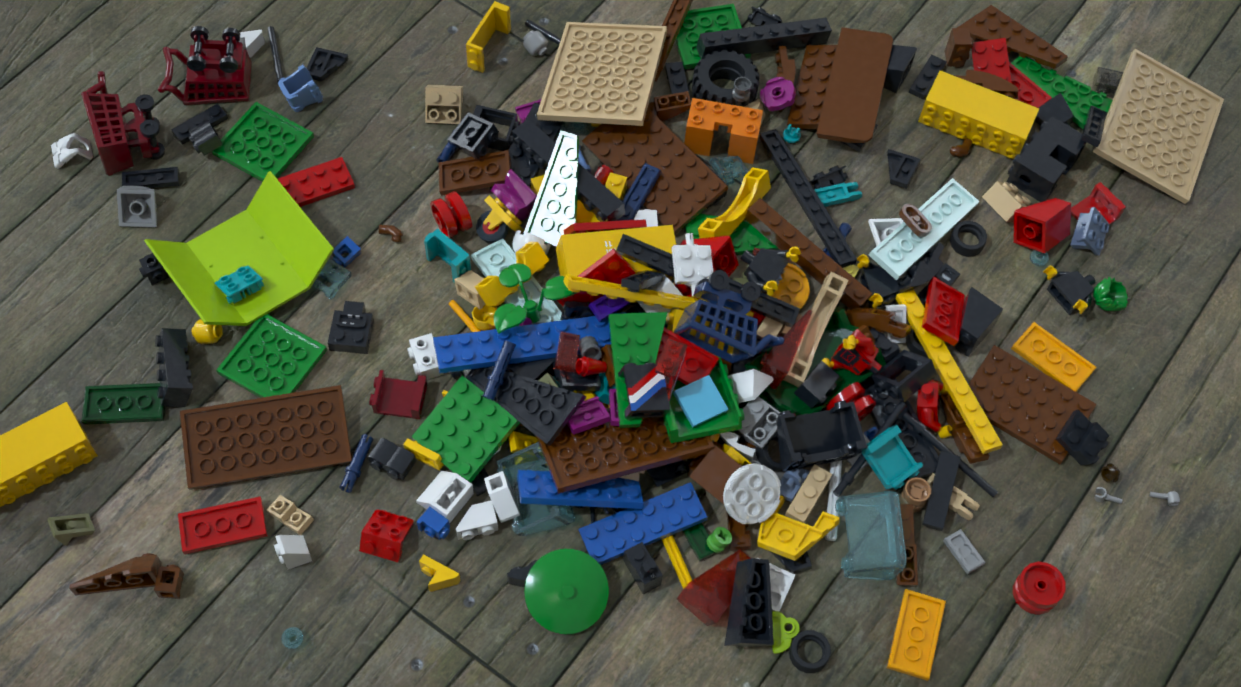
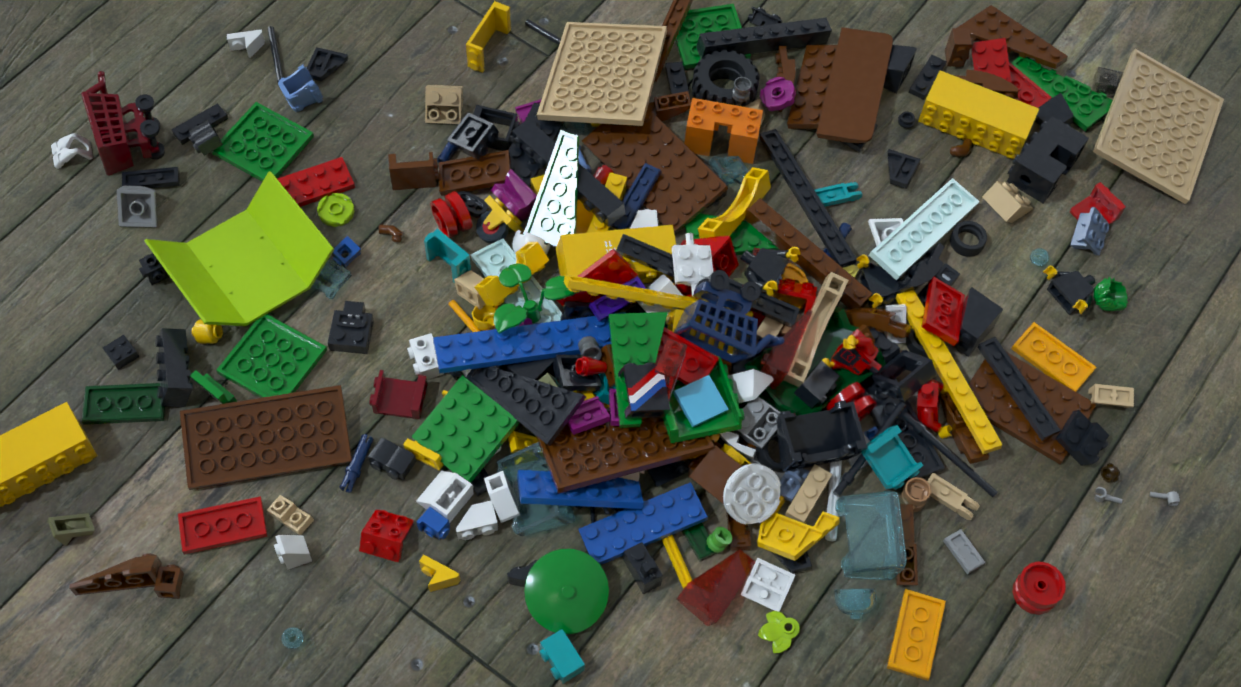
dark red piece [158,26,252,105] -> none
teal hinge [215,265,264,304] -> none
dark blue pin [482,340,516,401] -> none
light grey head [523,30,548,56] -> none
clear red plate [554,332,580,372] -> none
red plate [563,219,647,235] -> none
black plate [621,270,664,292] -> none
black wedge [724,558,774,648] -> none
teal plate [783,124,801,143] -> none
black tyre [789,630,831,673] -> none
black hinge [809,165,848,190] -> none
reddish brown plate [899,204,932,237] -> none
black tile [922,451,961,531] -> none
red slope [1013,198,1071,253] -> none
black tile [1081,106,1107,147] -> none
none -> black piece [103,335,139,370]
none -> green slope [190,370,237,404]
none -> lime tile [317,193,355,227]
none -> reddish brown panel [388,152,439,190]
none -> black plate [458,191,488,218]
none -> teal brick [539,629,585,684]
none -> red bracket [777,278,817,318]
none -> clear light blue cylinder [834,588,876,619]
none -> black plate [898,111,915,128]
none -> black plate [977,337,1060,441]
none -> tan hinge [1088,384,1134,408]

